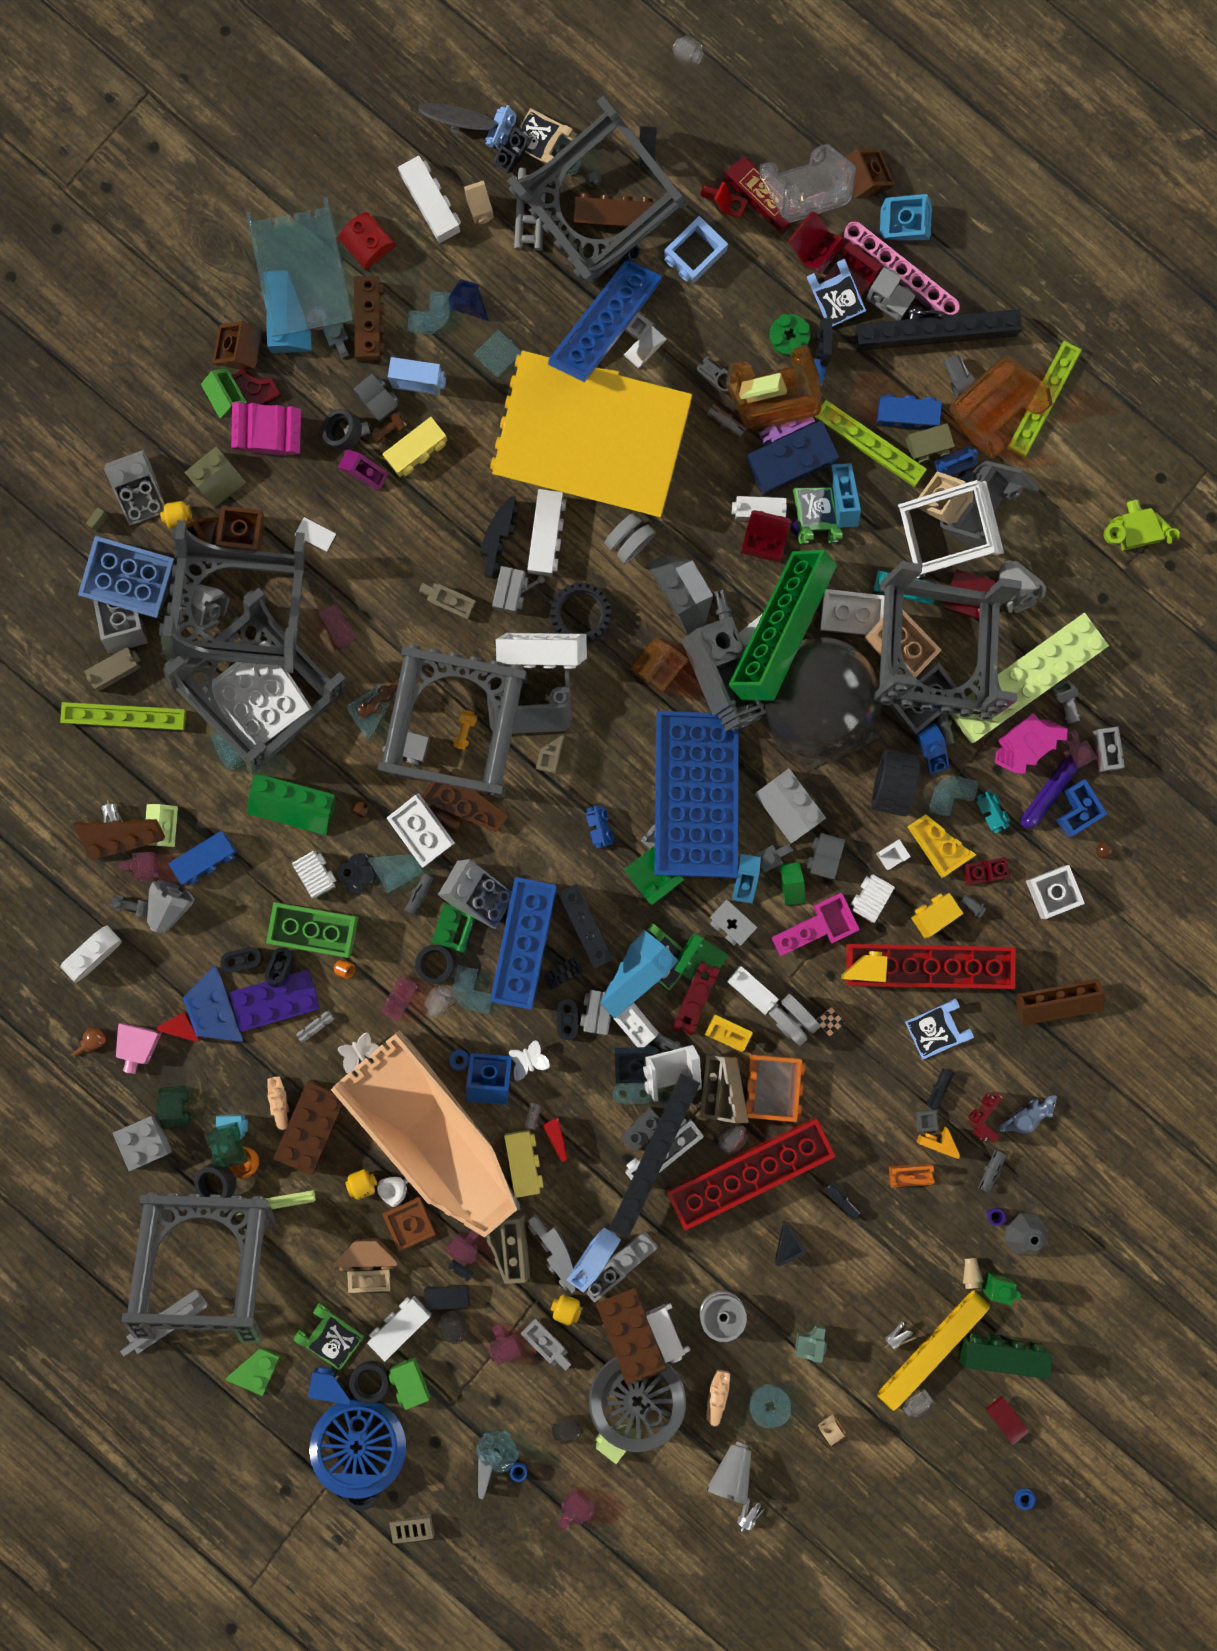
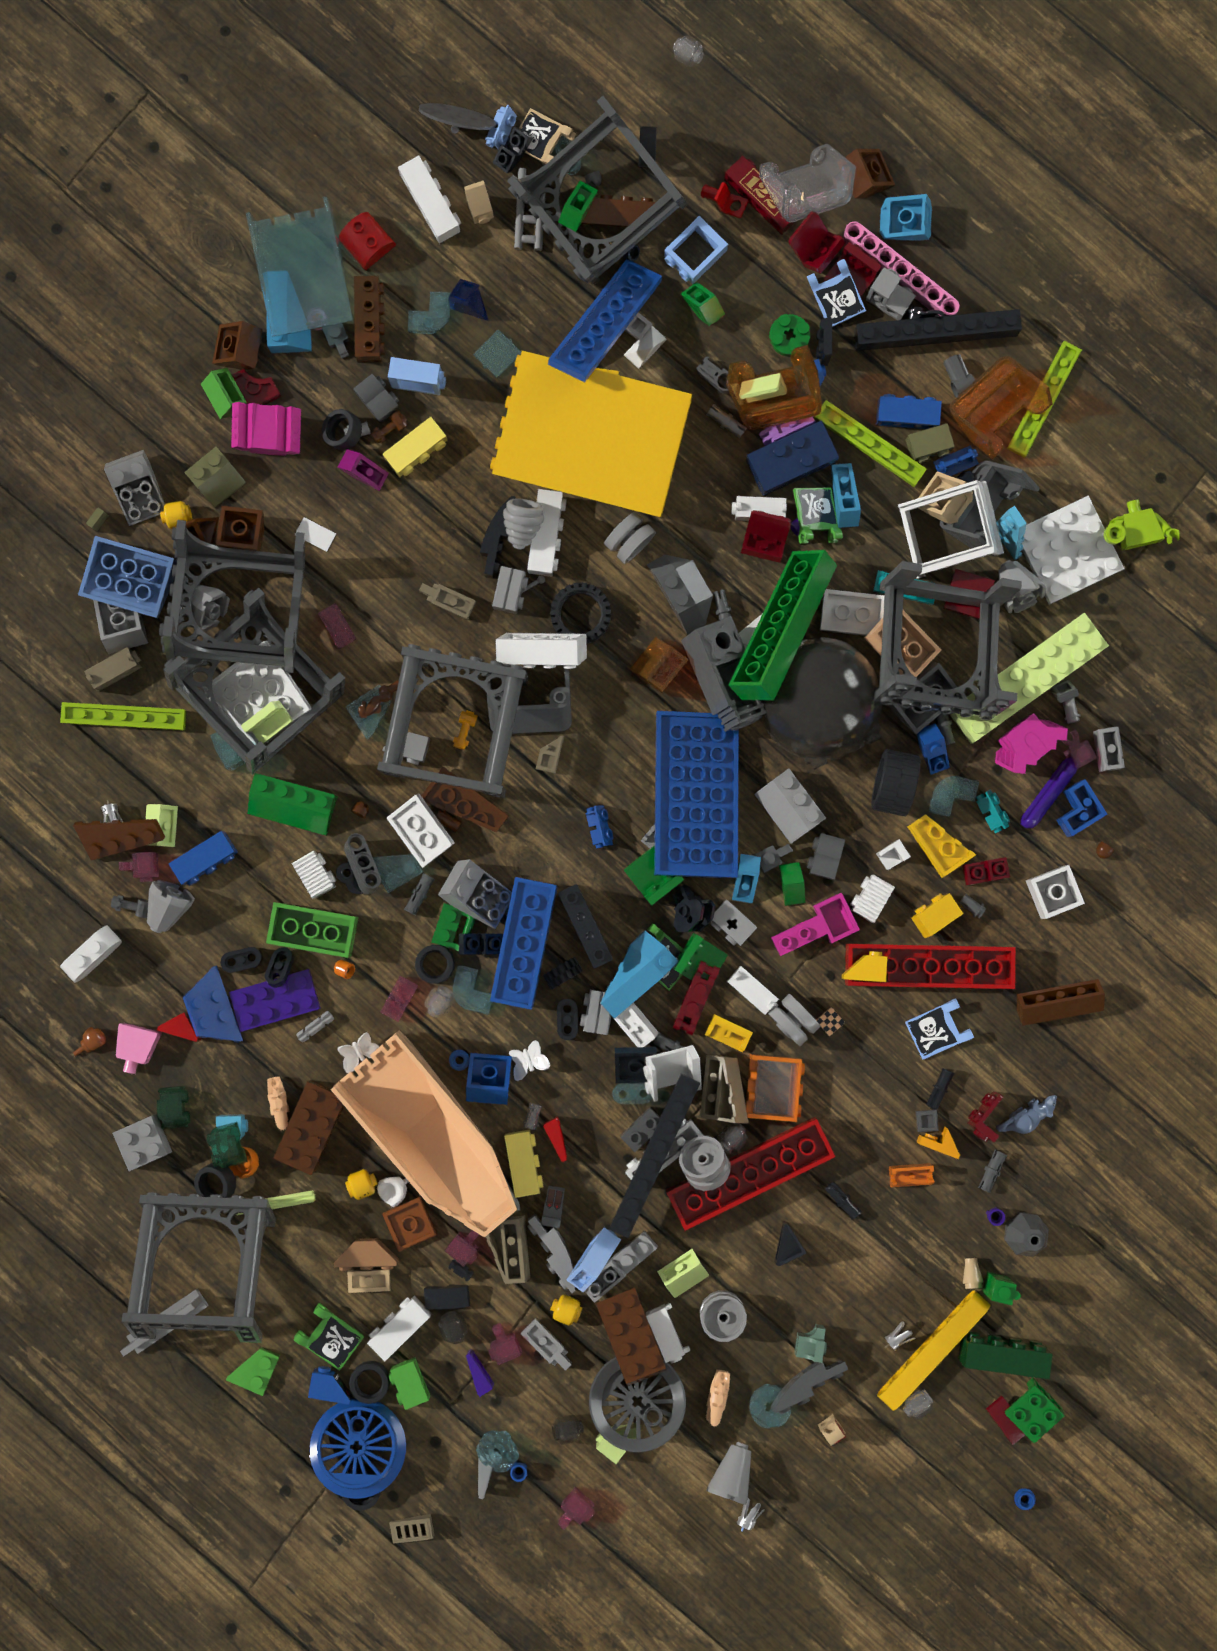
none -> yellowish green panel [241,701,293,744]
none -> dark grey beam [344,833,381,895]
none -> black slope [459,933,503,955]
none -> dark purple slope [466,1349,494,1397]
none -> light grey piece [503,498,544,549]
none -> dark grey leg [541,1186,565,1228]
none -> green slope [558,181,598,232]
none -> yellowish green panel [657,1249,709,1298]
none -> black hinge [672,884,716,932]
none -> light grey wheel [679,1136,730,1191]
none -> green slope [681,282,725,326]
none -> dark grey slope [771,1360,848,1414]
none -> medium azure wing [997,506,1026,560]
none -> green bracket [1005,1377,1065,1443]
none -> white plate [1021,496,1124,605]

